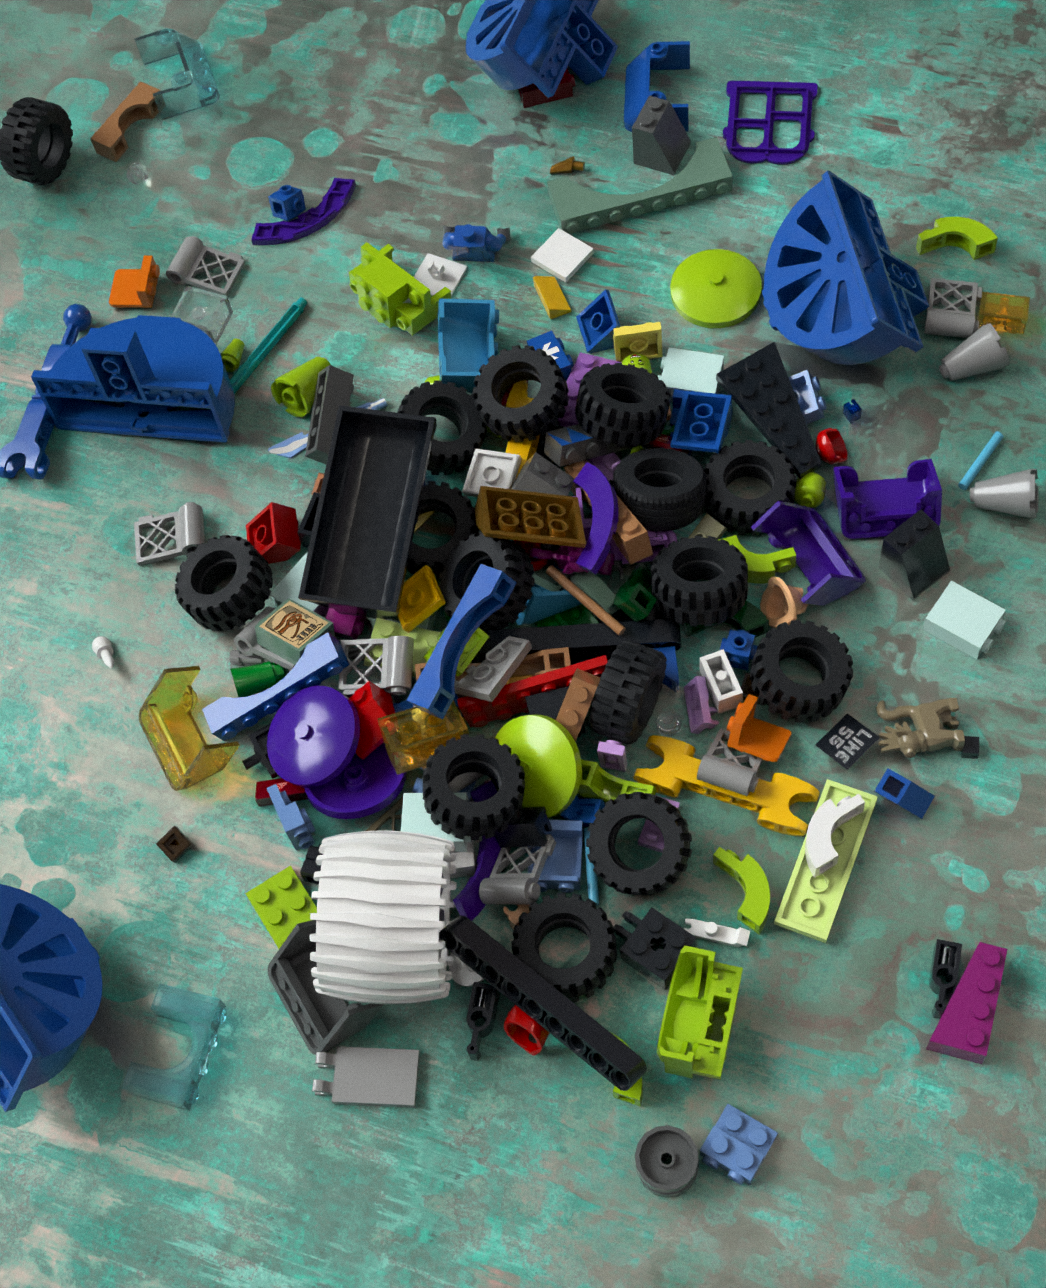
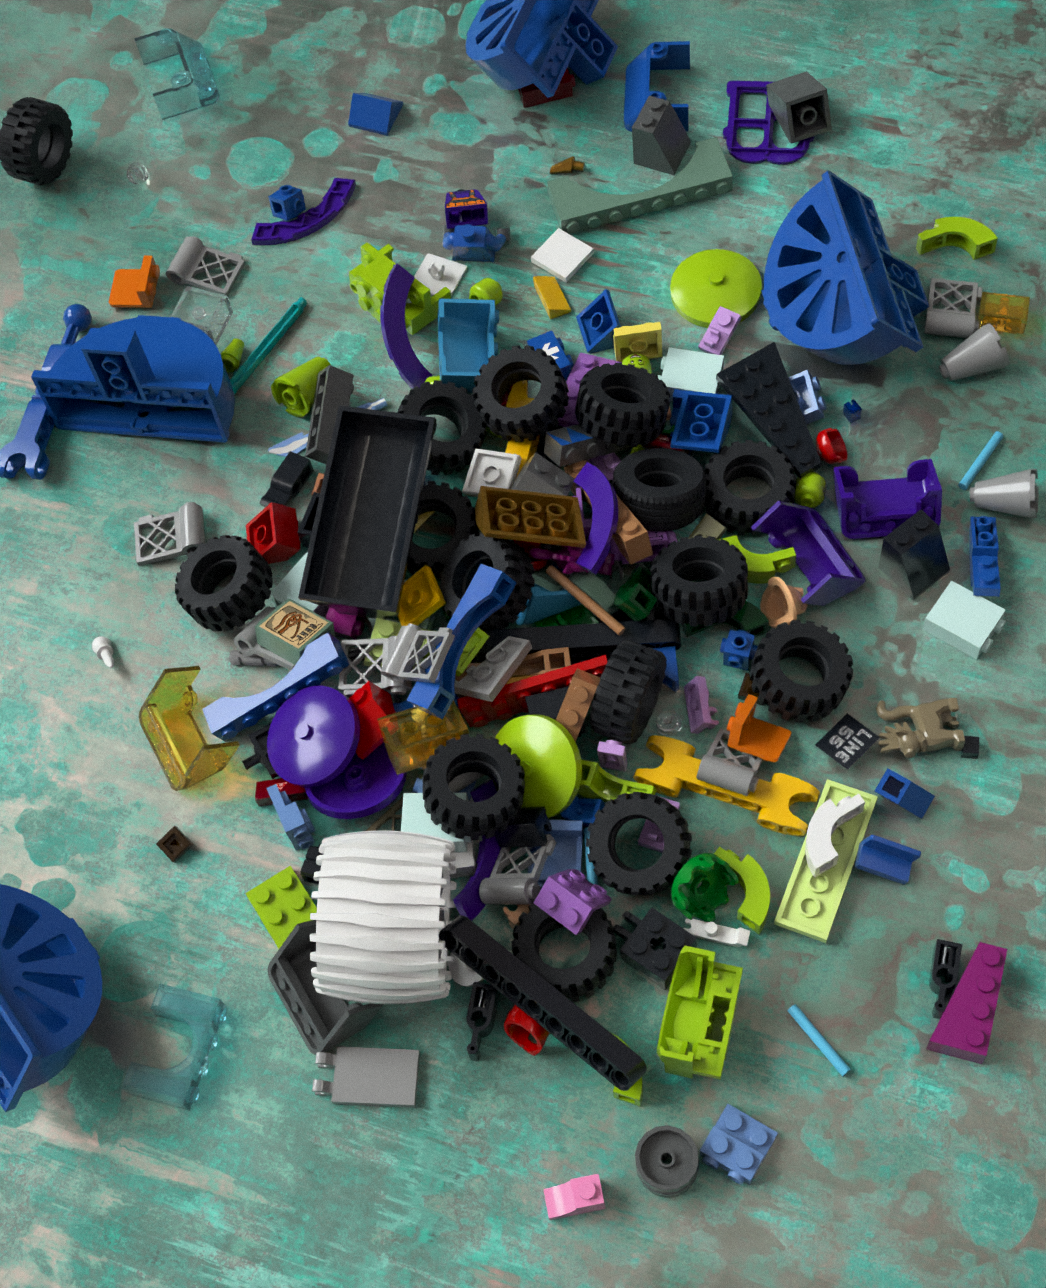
medium nougat arch [91,81,166,162] -> none
green plant [230,661,285,697] -> none
white brick [700,649,743,714] -> none
none -> black piece [259,451,314,507]
none -> blue slope [348,93,404,136]
none -> dark purple tile [380,263,433,389]
none -> light grey piece [381,623,455,683]
none -> dark purple torso [445,189,488,229]
none -> lime head [469,278,503,306]
none -> medium lavender bracket [534,869,612,935]
none -> bright pink arch [543,1174,606,1220]
none -> green plate [671,853,739,922]
none -> lavender plate [698,306,741,355]
none -> dark grey slope [766,71,832,144]
none -> medium azure bar [787,1004,851,1077]
none -> blue panel [854,835,921,885]
none -> blue slope [969,516,1001,597]

